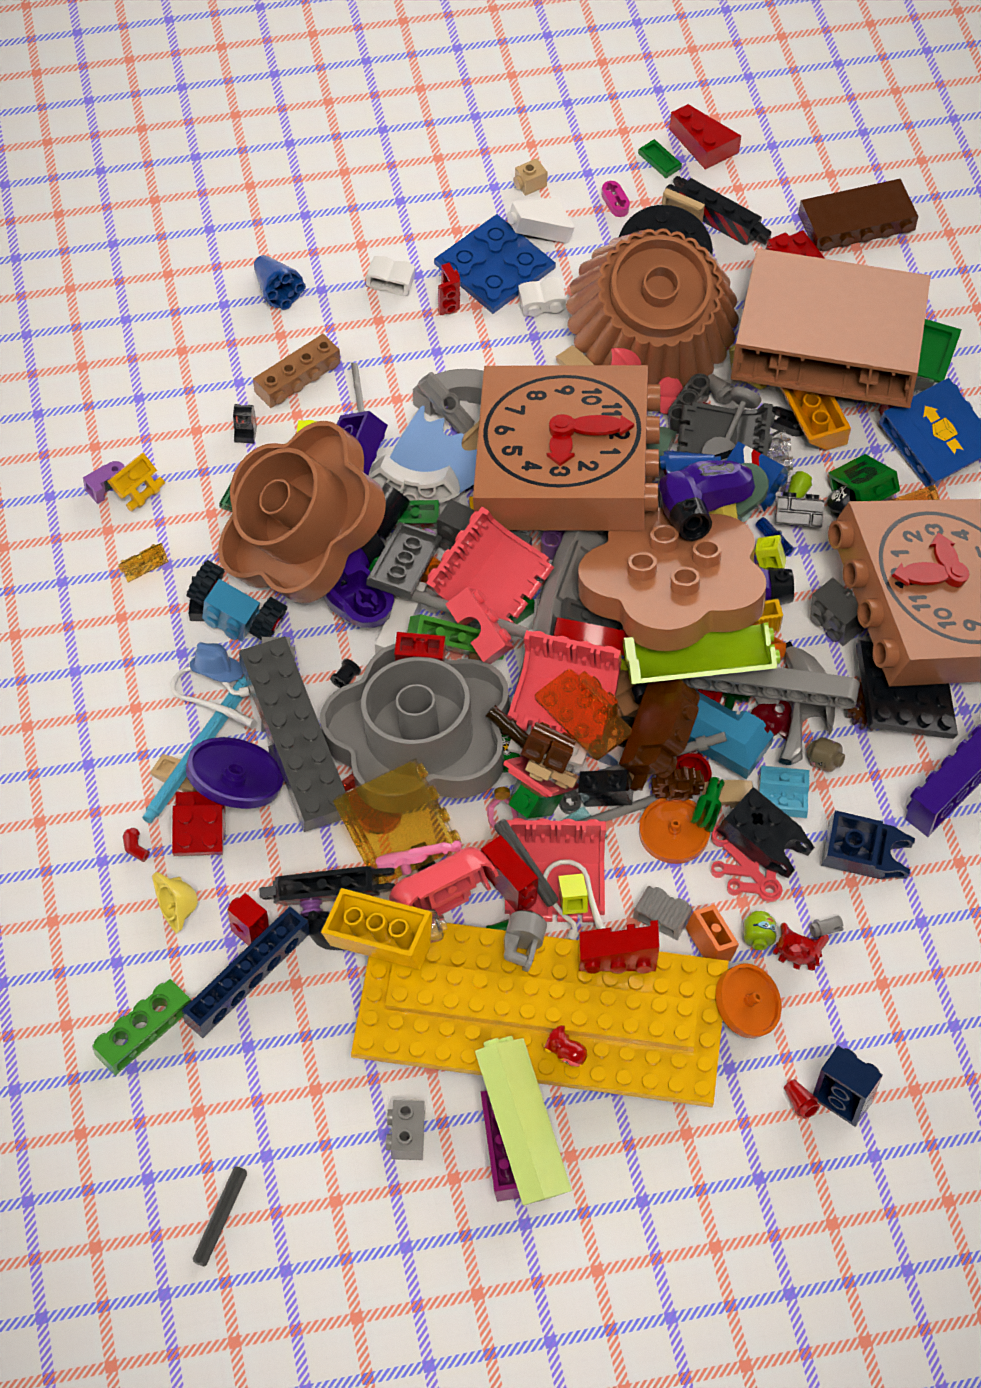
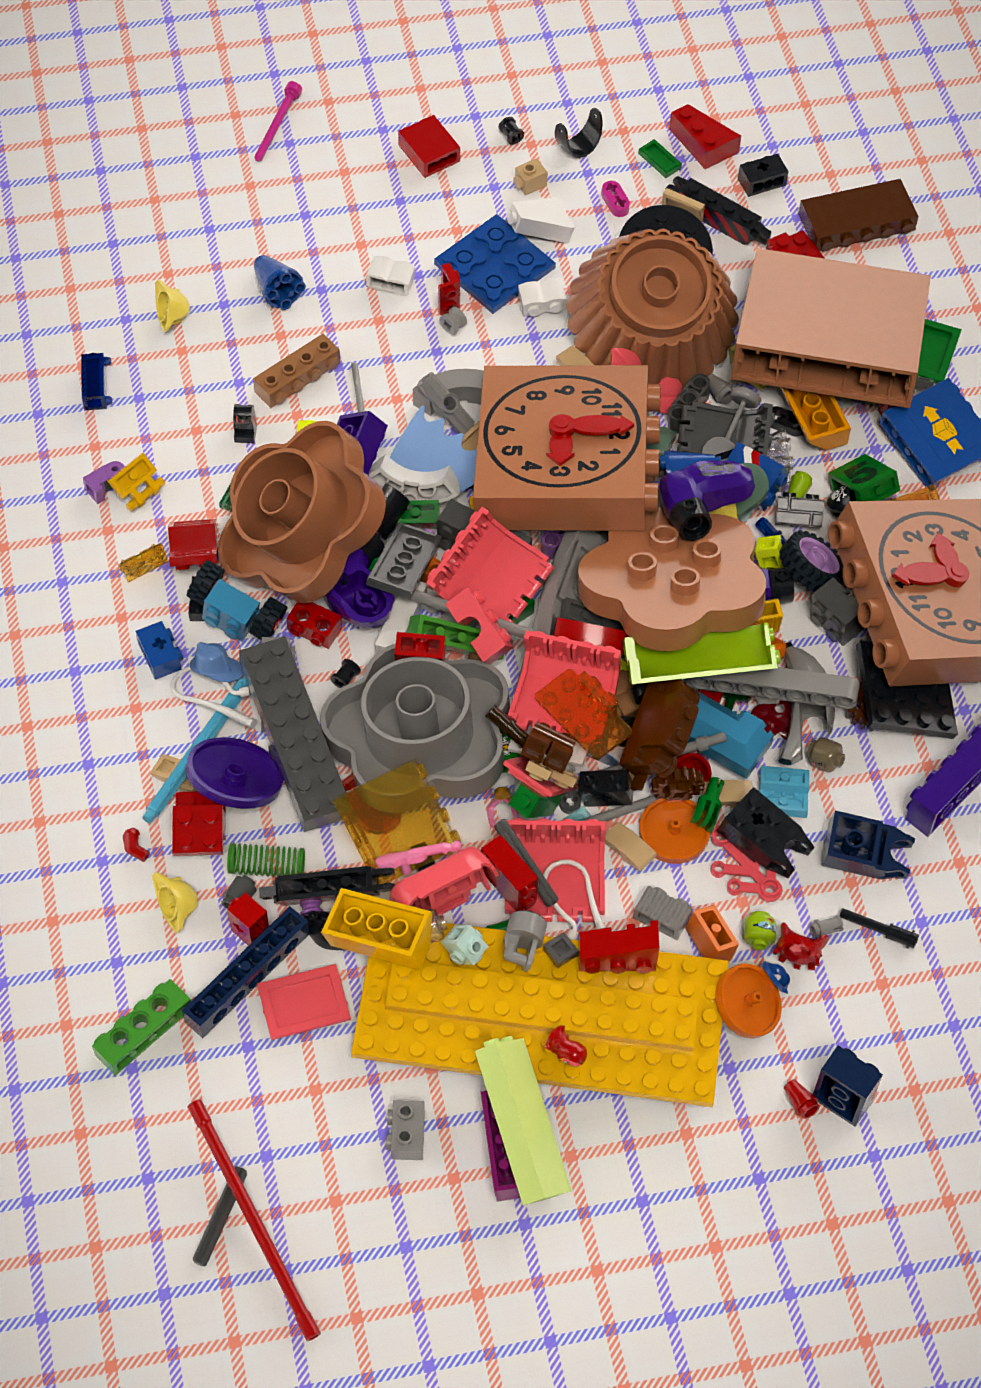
neon yellow brick [558,873,588,915] -> none
none -> clear blue brick [81,353,112,411]
none -> blue brick [135,621,183,680]
none -> light yellow hat [155,279,190,332]
none -> red bracket [168,519,218,570]
none -> red piece [187,1099,321,1342]
none -> dark grey brick [221,875,257,909]
none -> bright green piece [227,842,305,878]
none -> dark pink piece [254,81,303,162]
none -> coral piece [257,964,351,1040]
none -> red brick [286,602,342,649]
none -> red brick [398,115,460,178]
none -> light grey wheel [439,307,467,335]
none -> light aqua brick [441,924,488,965]
none -> black bush [498,116,524,145]
none -> flat silver plate [543,932,579,968]
none -> black piece [554,108,603,158]
none -> tan slope [605,822,657,871]
none -> black brick [738,153,789,197]
none -> blue piece [762,961,790,994]
none -> black wheel [779,530,844,592]
none -> black pin [840,908,919,949]

